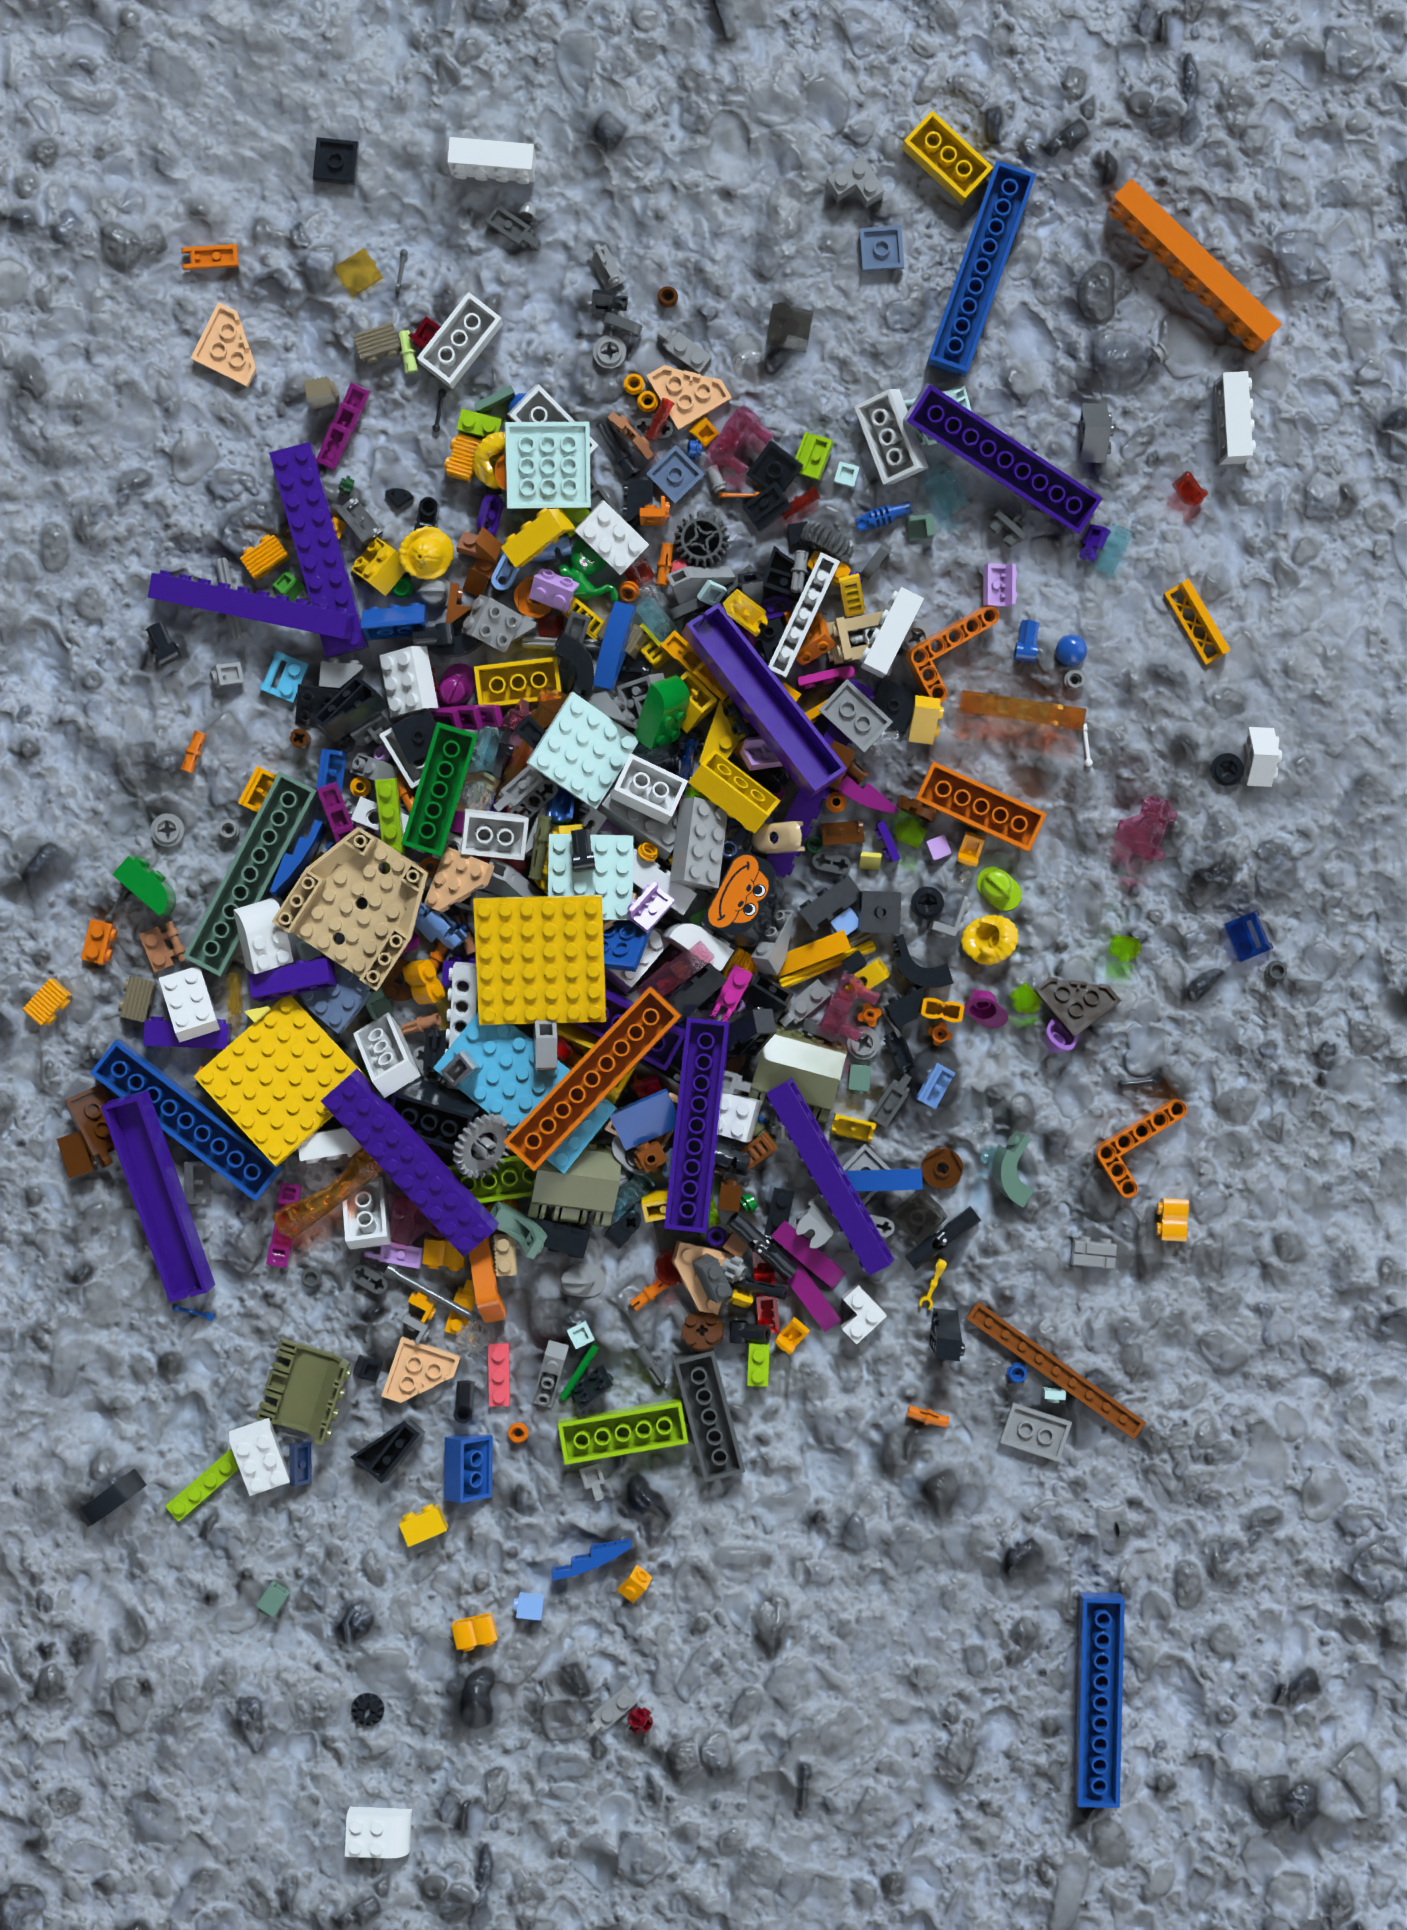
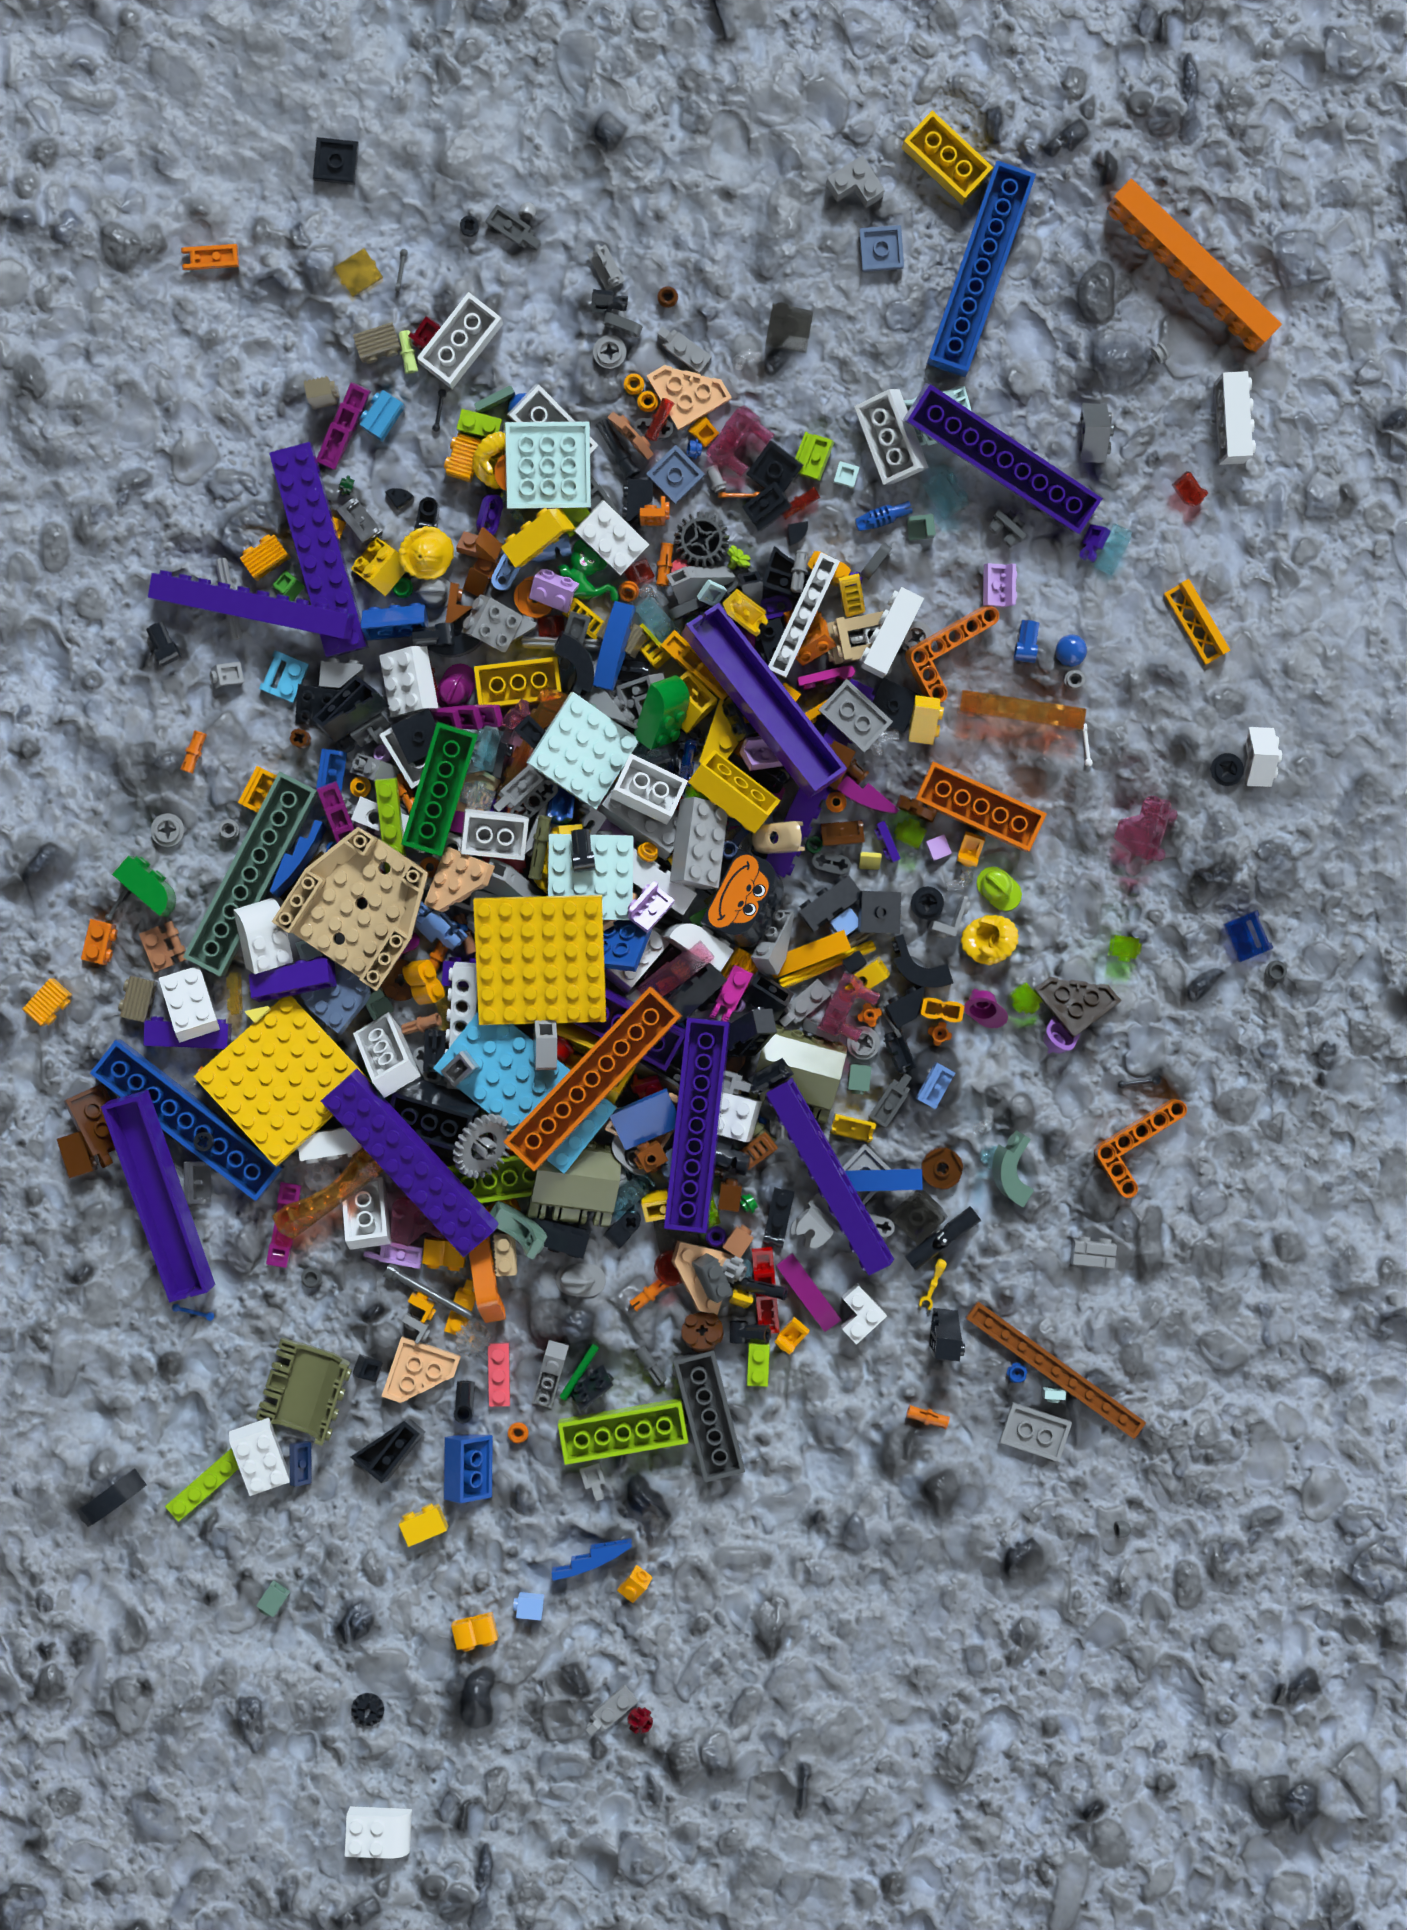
light nougat plate [191,302,257,388] -> none
dark grey beam [351,1264,389,1294] -> none
white brick [448,137,536,184] -> none
light aqua plate [567,1320,595,1349] -> none
black piece [726,1212,797,1280] -> none
magenta slope [771,1220,846,1288] -> none
dark grey gear [800,520,856,563] -> none
blue brick [1074,1592,1125,1808] -> none
light orange brick [1155,1198,1189,1242] -> none
none -> black bush [194,1132,214,1151]
none -> dark azure brick [359,390,405,442]
none -> black bush [460,216,479,237]
none -> lime plant [727,545,751,570]
none -> black hinge [748,1057,794,1095]

